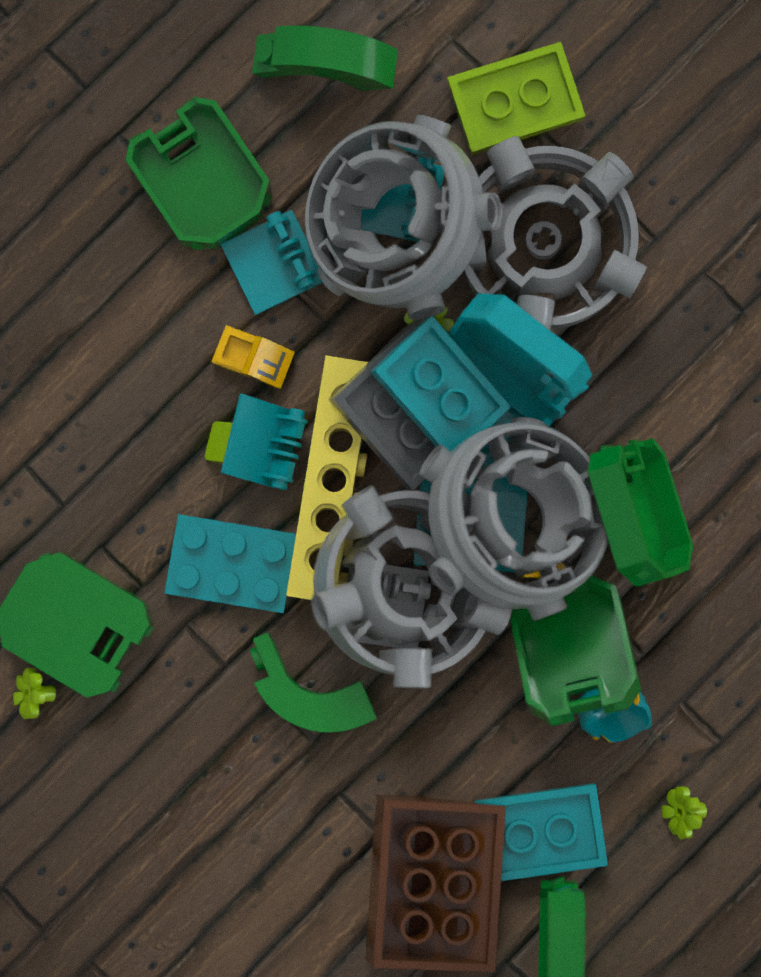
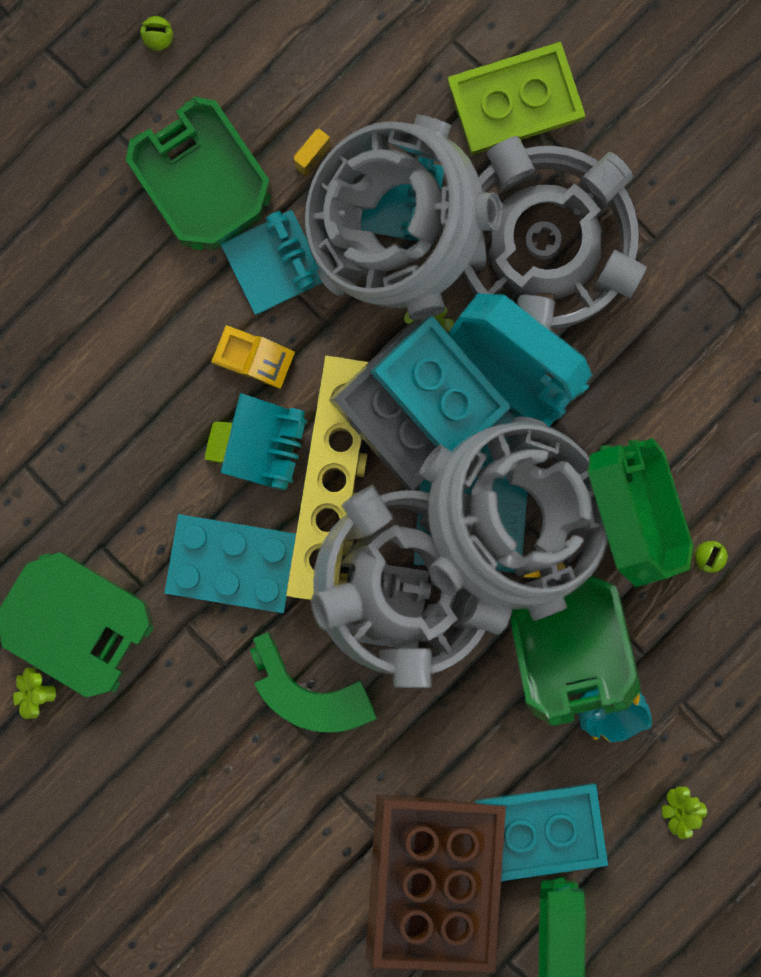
green arch [252,25,398,91] -> none
none -> lime hinge [140,16,173,51]
none -> yellow tile [294,129,331,177]
none -> lime hinge [694,541,728,573]

